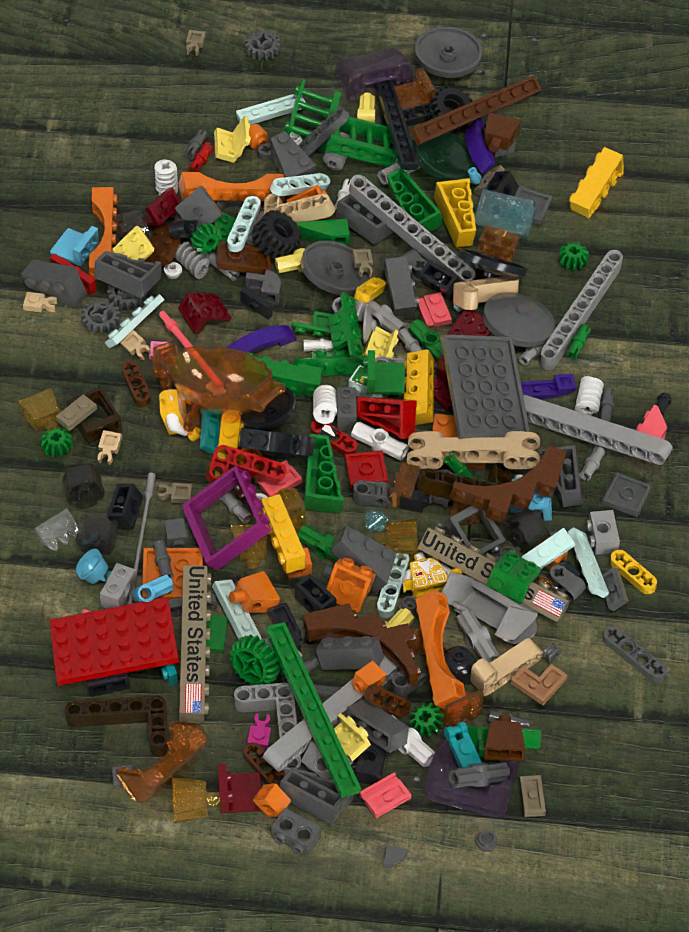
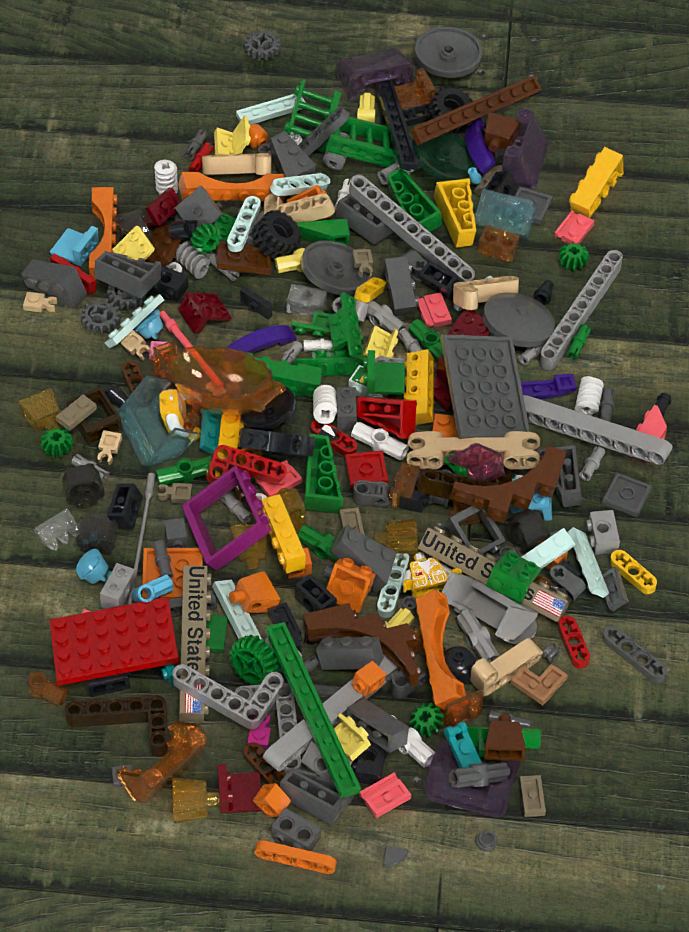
dark tan plate [186,30,206,56] -> none
flat silver brick [245,270,281,306] -> none
light grey dish [363,307,376,344] -> none
clear light blue gear [364,509,388,533] -> none
reddish brown beam [364,684,411,717] -> none
black dish [456,248,528,278] -> none
none -> clear orange piece [28,671,68,706]
none -> light grey pin [72,454,109,483]
none -> black cone [104,384,132,410]
none -> clear light blue windscreen [118,375,198,466]
none -> medium azure piece [135,309,163,340]
none -> black brick [149,265,188,302]
none -> green piece [155,456,215,485]
none -> light grey beam [173,664,283,730]
none -> tan beam [202,153,272,175]
none -> orange beam [254,840,337,874]
none -> light grey pin [280,341,303,365]
none -> clear brick [287,284,327,317]
none -> dark tan plate [339,507,365,535]
none -> clear pink bracket [448,443,505,482]
none -> clear purple windscreen [502,107,548,190]
none -> black cone [534,280,554,305]
none -> coral plate [554,210,594,244]
none -> red beam [558,616,590,669]

